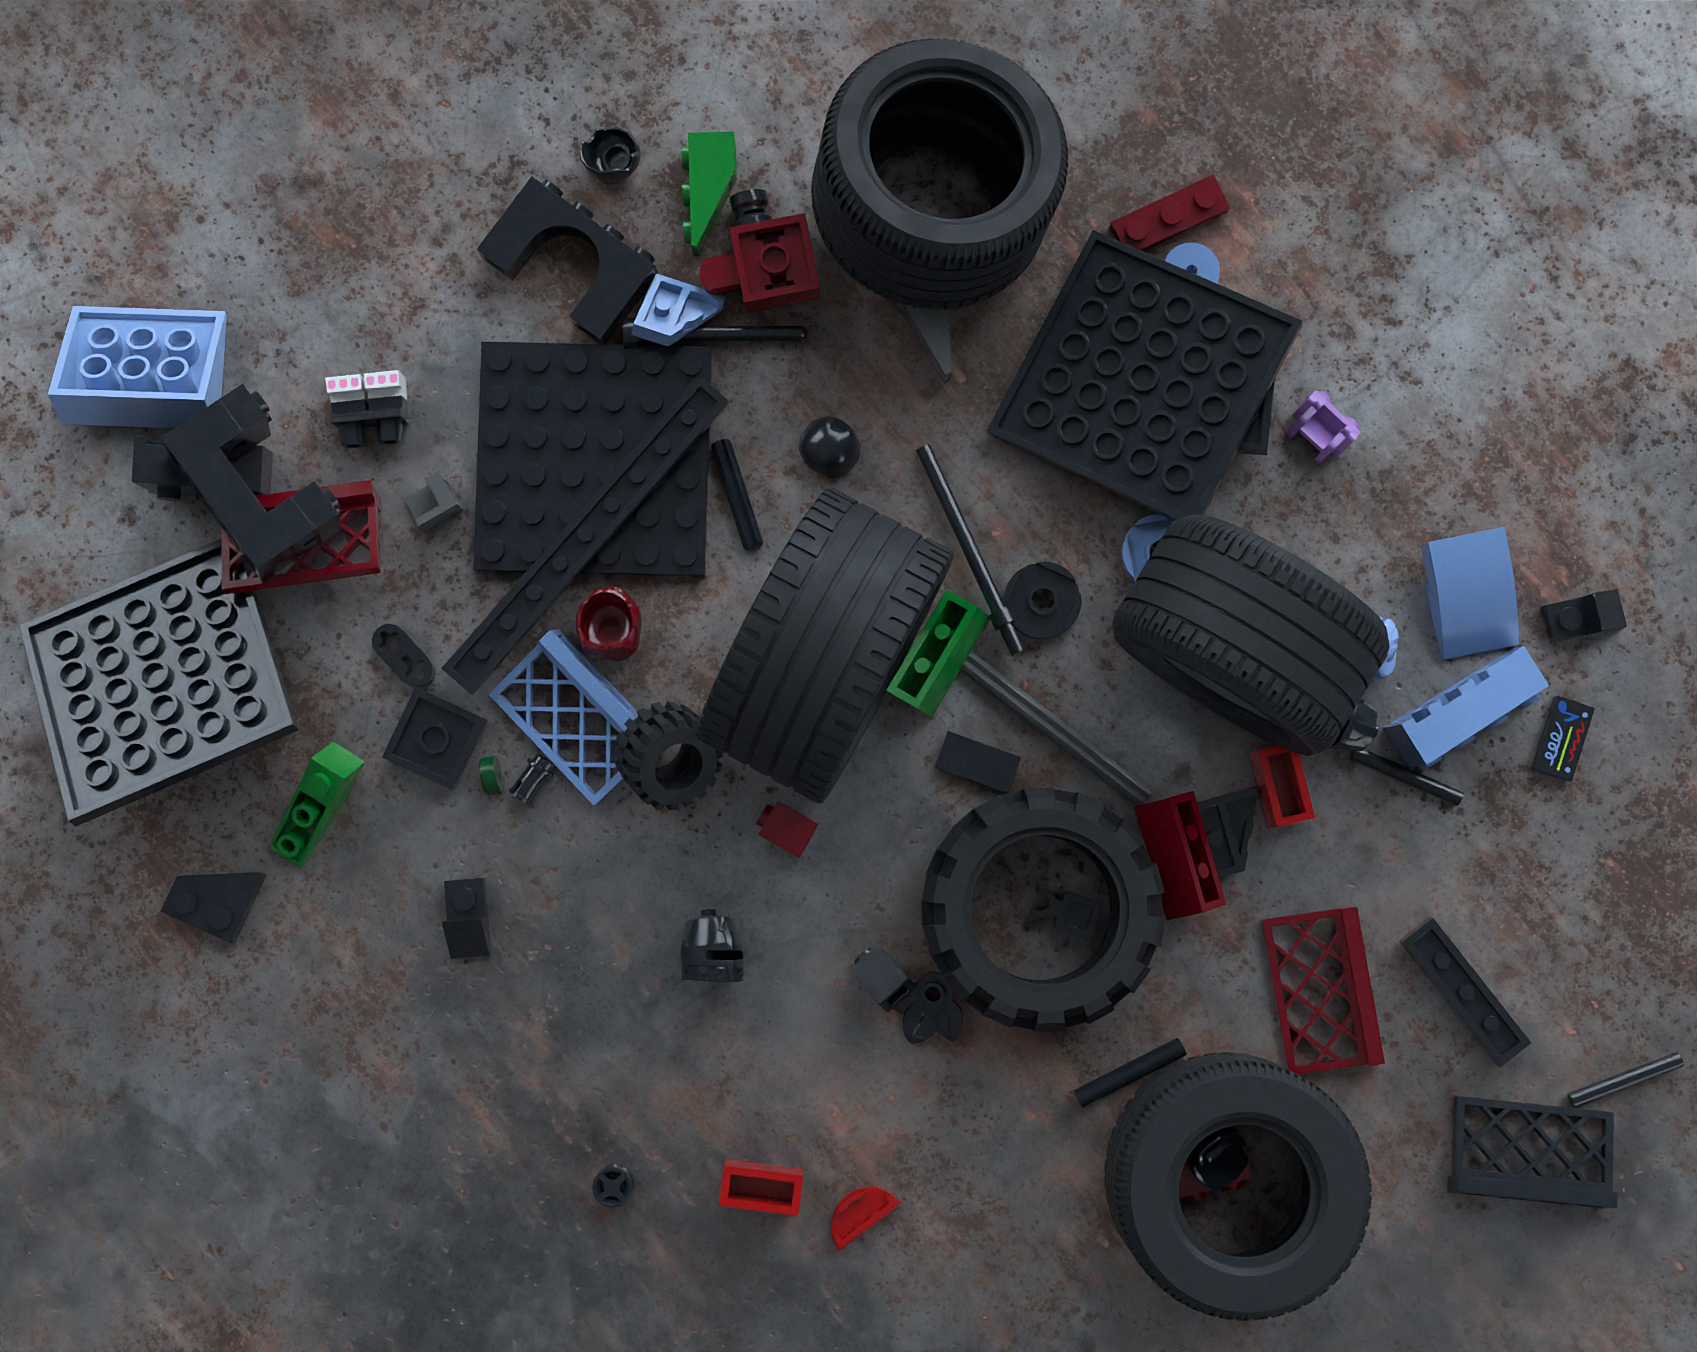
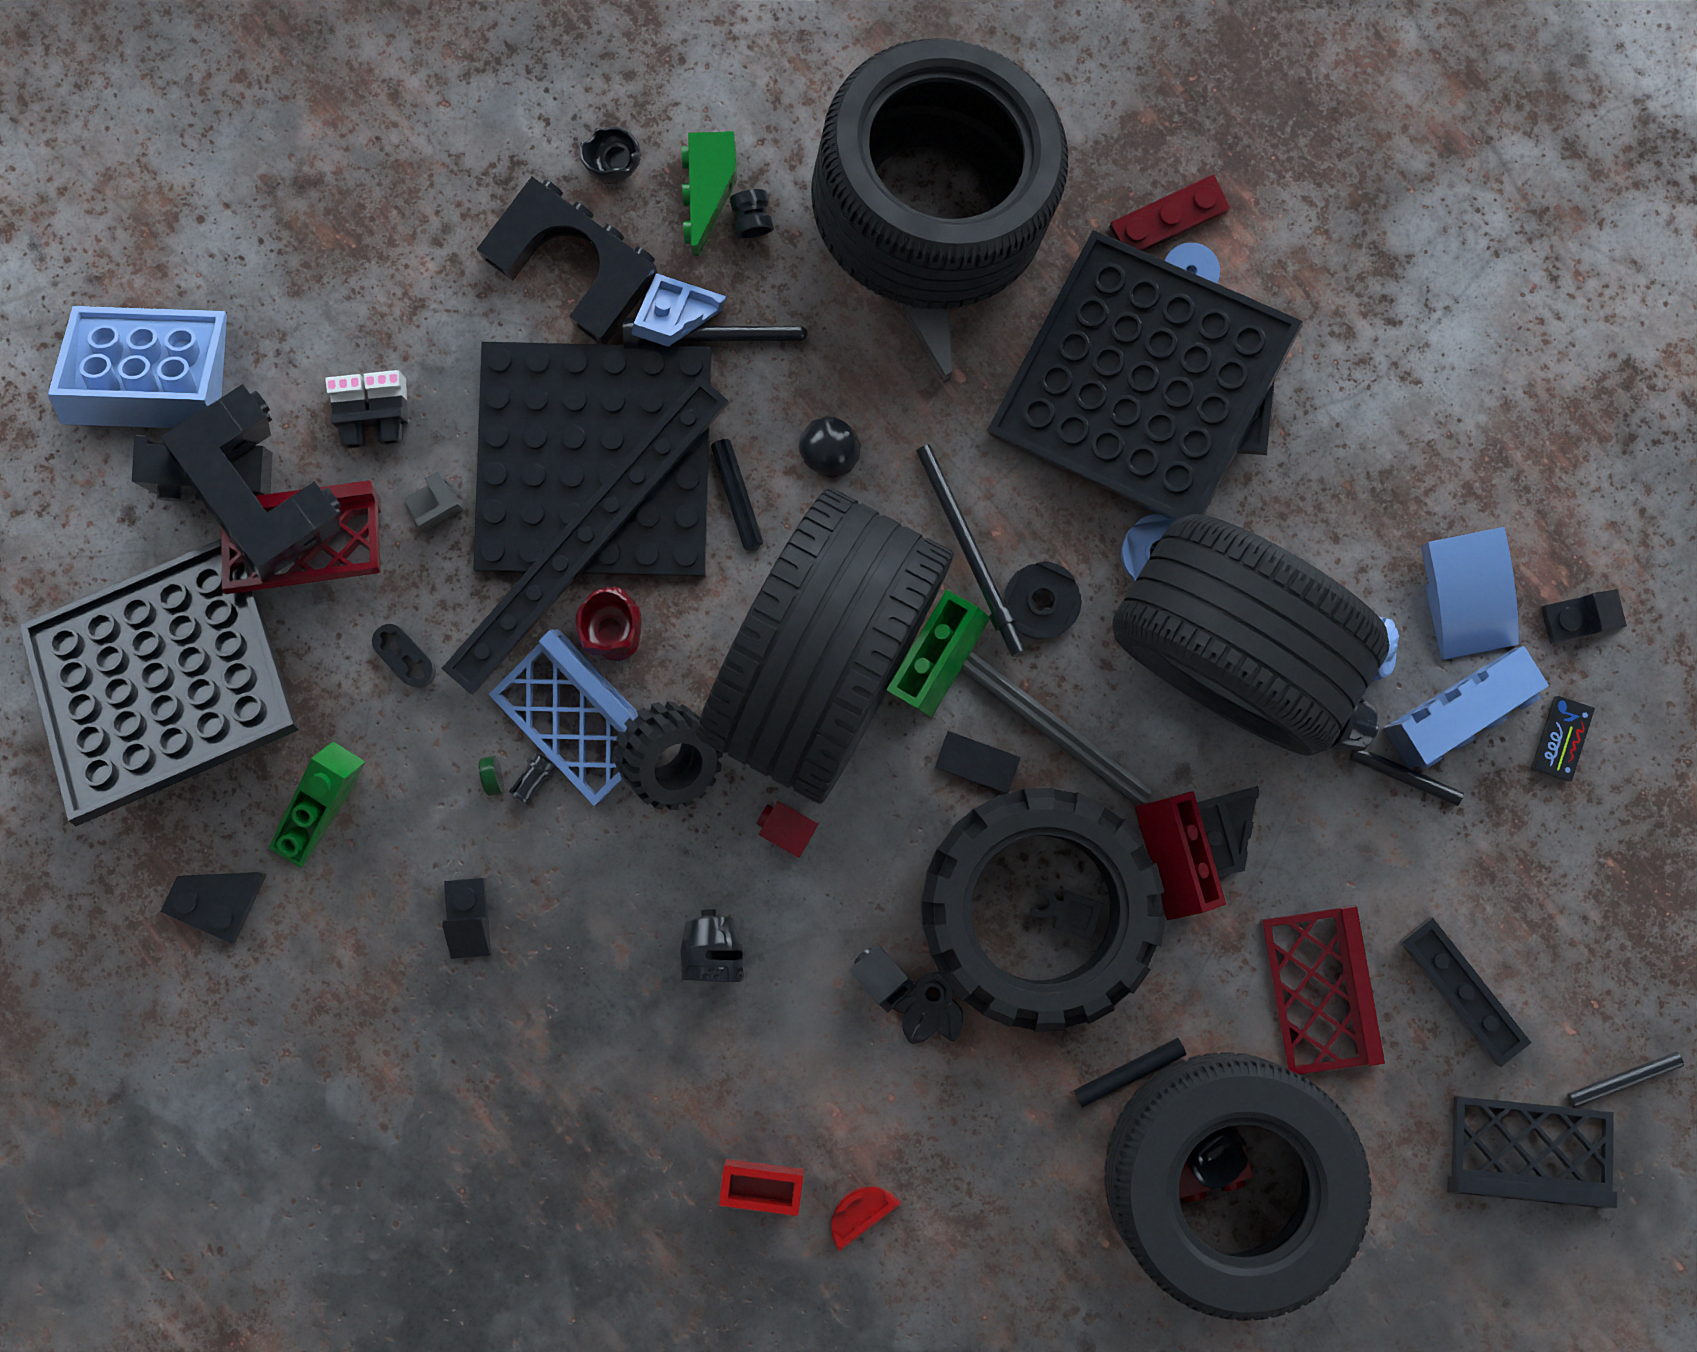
black plate [382,687,488,790] -> none
black wheel [592,1163,635,1208] -> none
dark red brick [699,213,821,313] -> none
red piece [1249,746,1315,828] -> none
medium lavender piece [1285,390,1361,465] -> none

